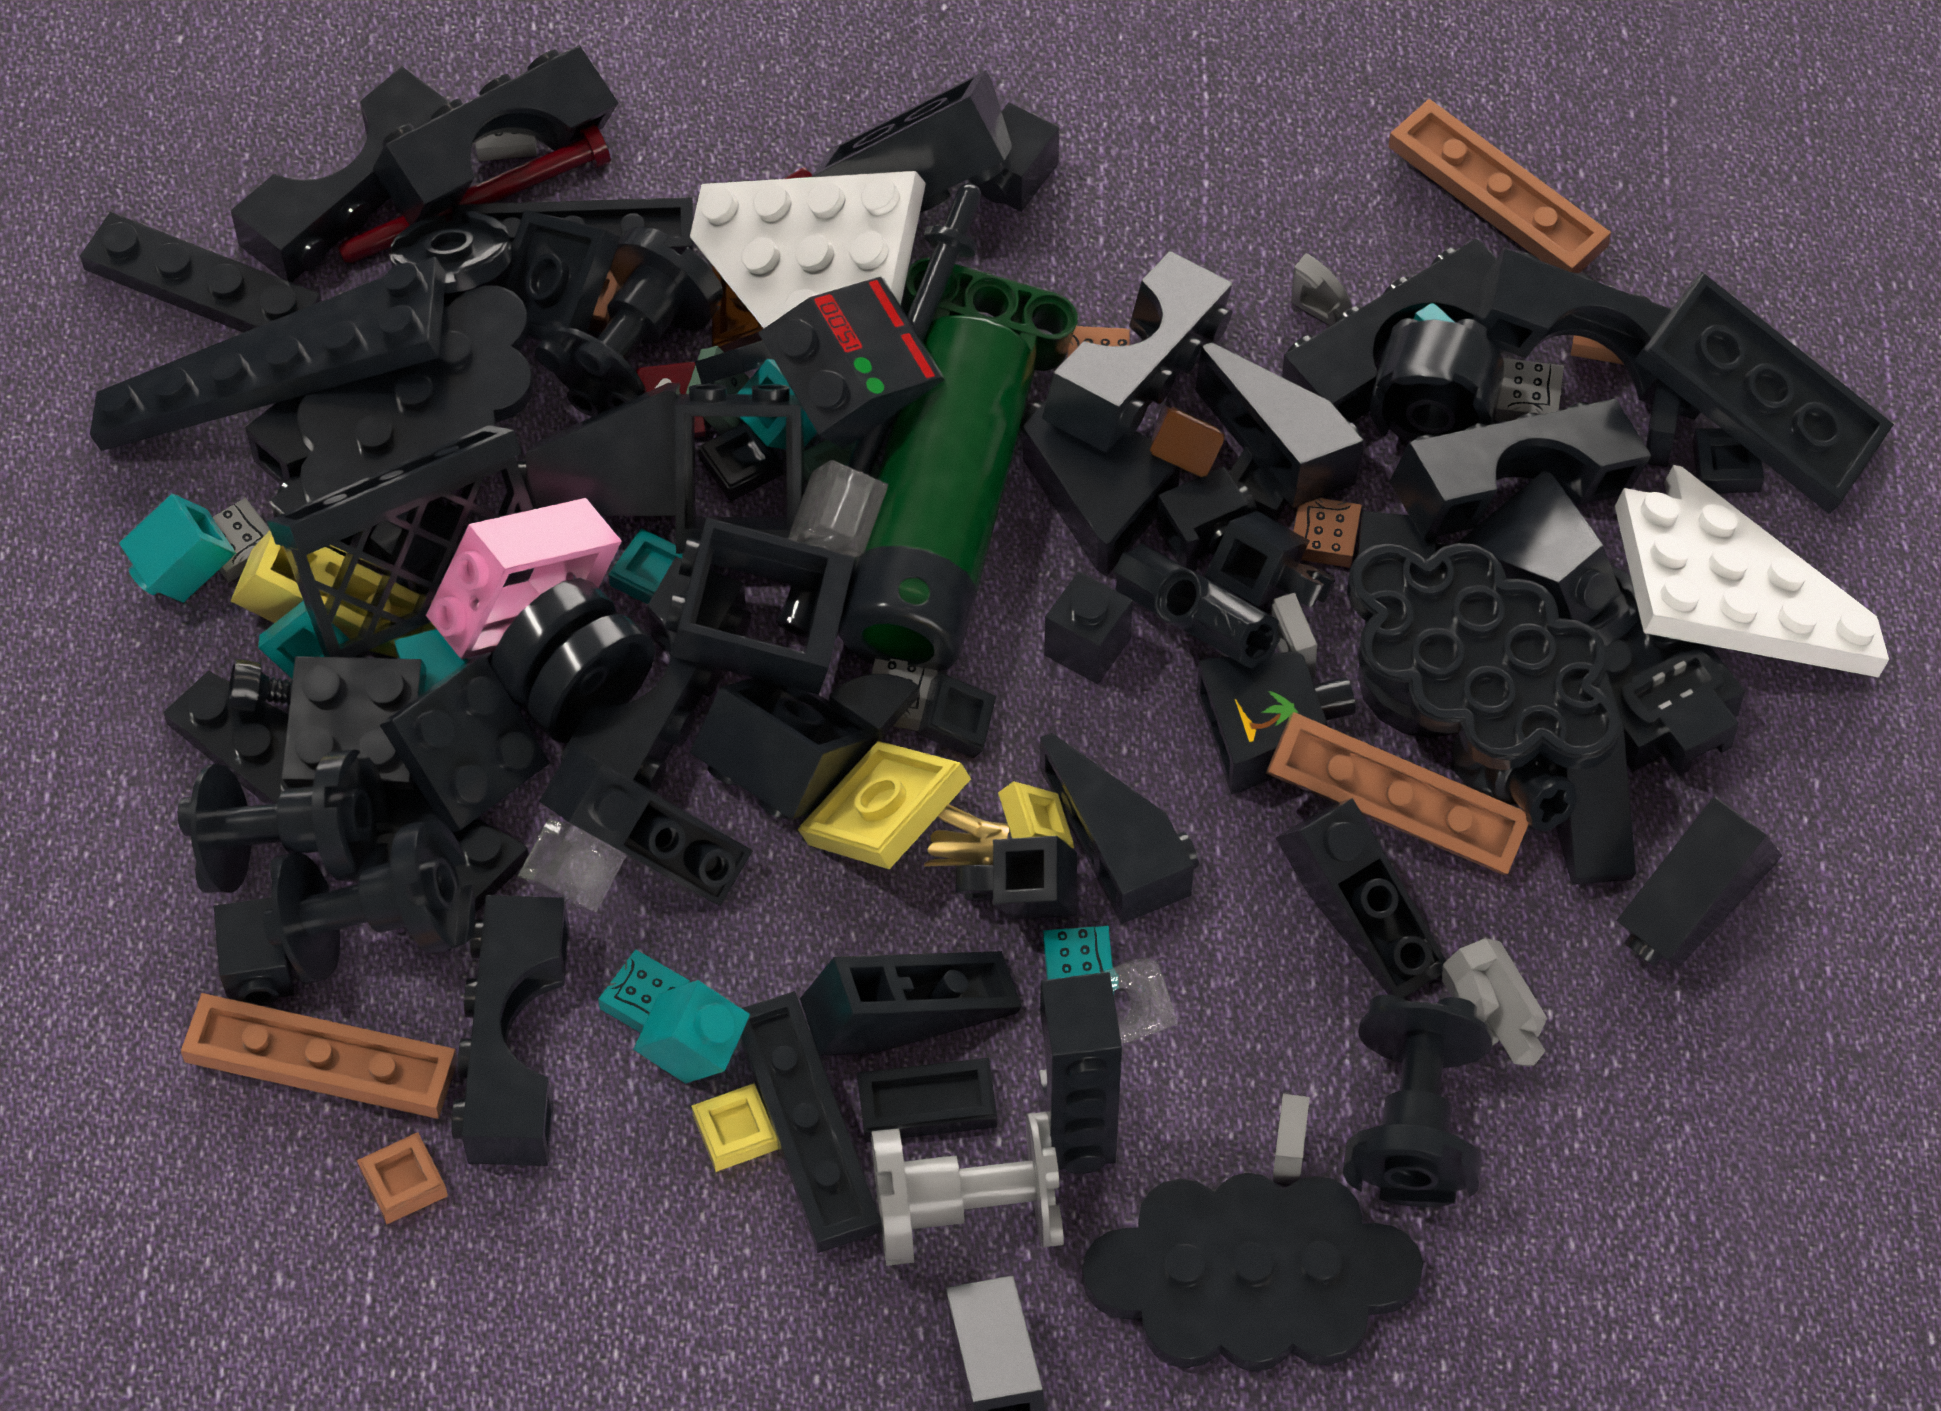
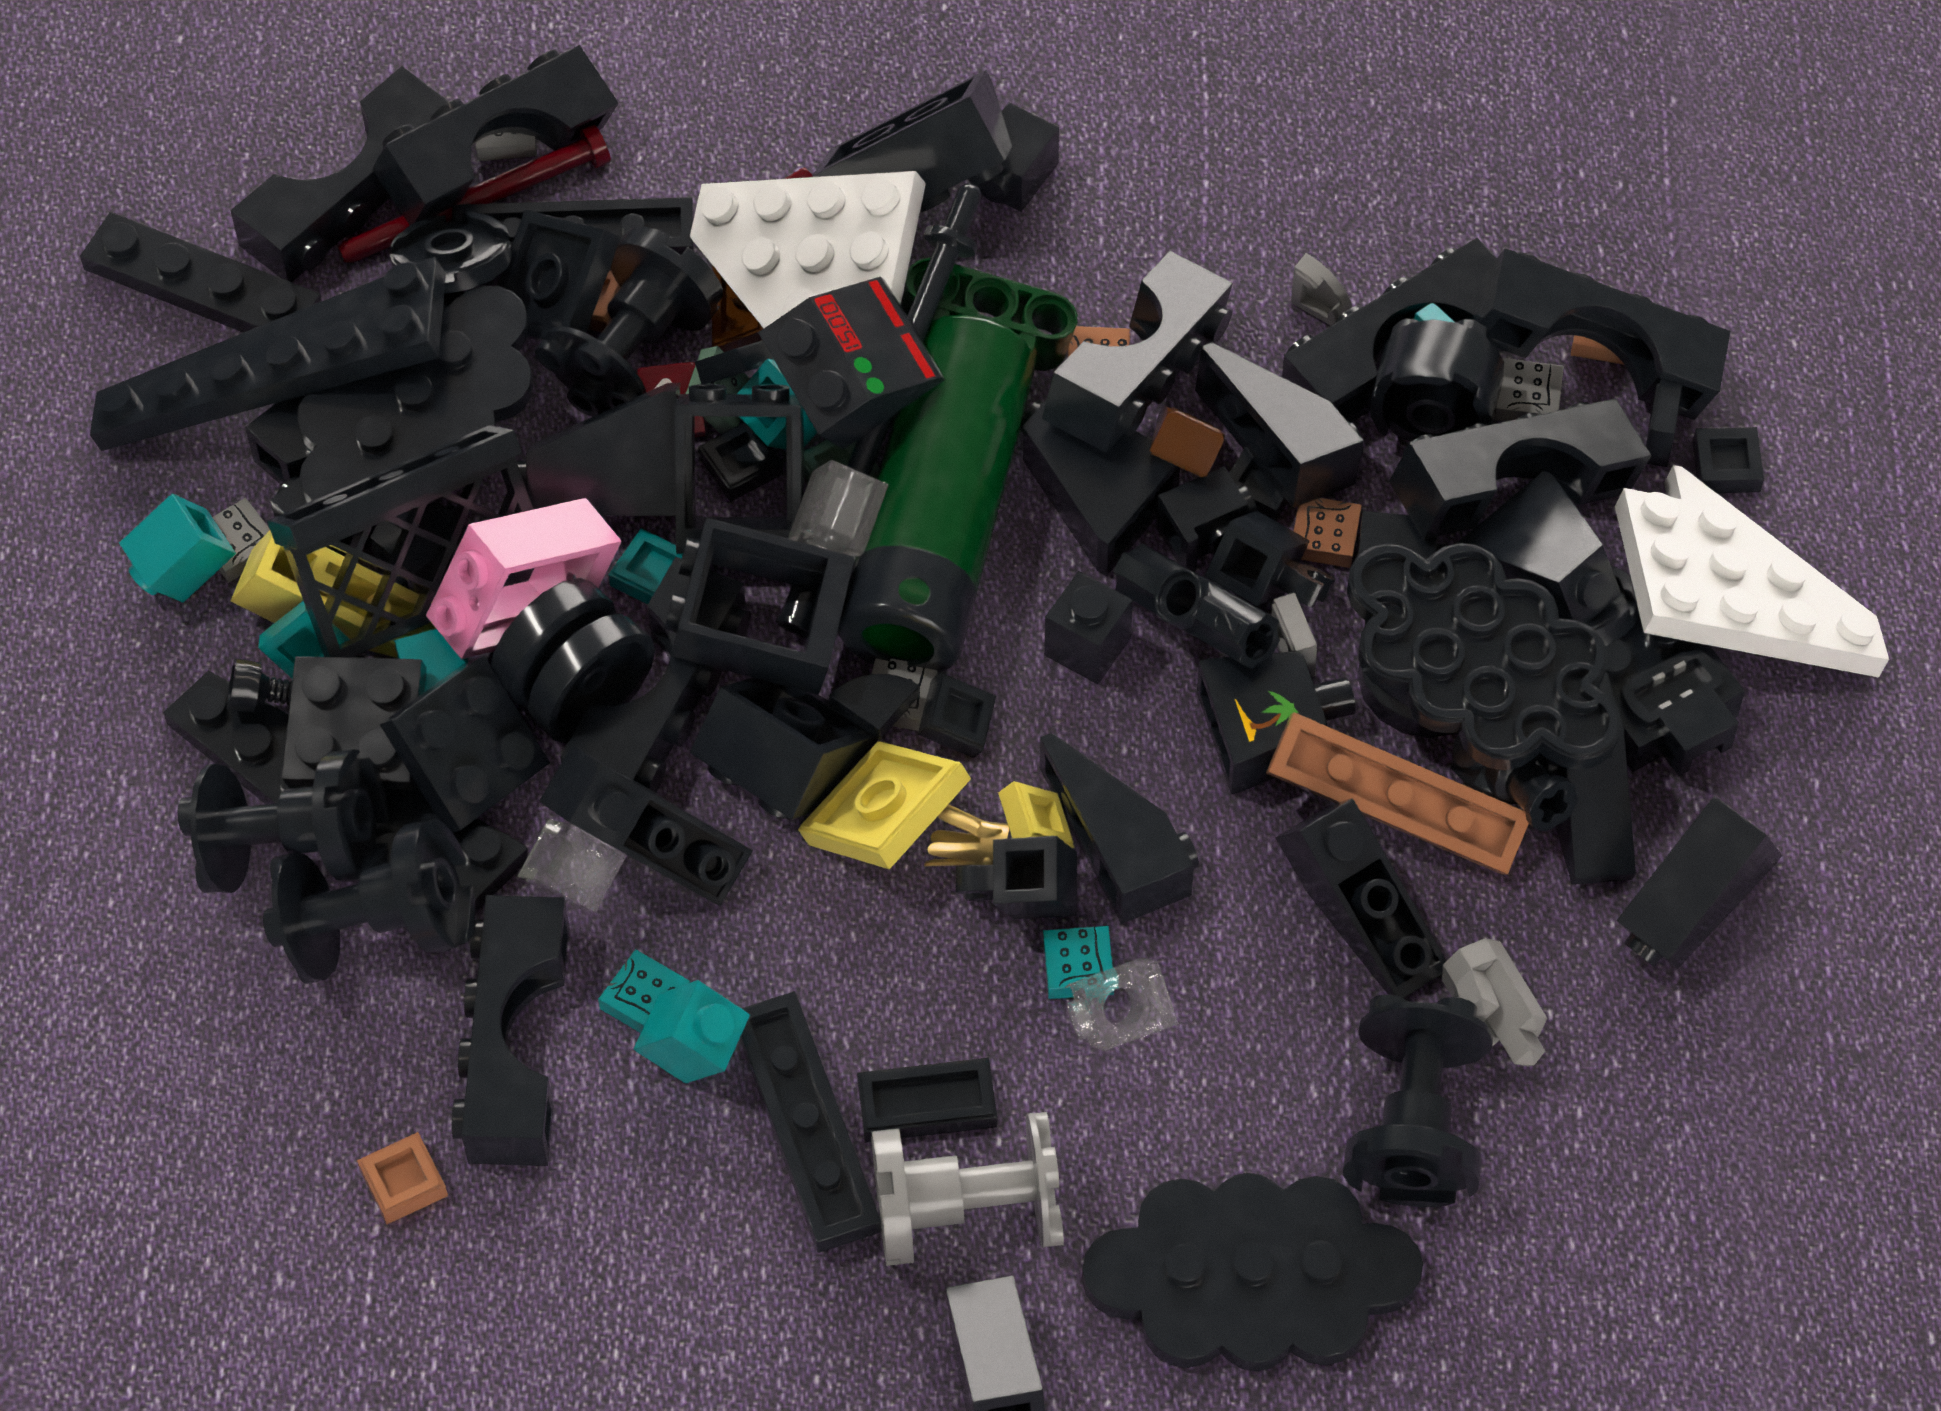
nougat plate [181,993,458,1119] -> none
black brick [213,897,295,1006] -> none
light yellow tile [692,1083,778,1172] -> none
black slope [800,951,1022,1056] -> none
black arch [1038,972,1122,1174] -> none
light grey tile [1272,1094,1310,1185] -> none
nougat plate [1388,99,1611,273] -> none
black tile [1635,271,1894,514] -> none

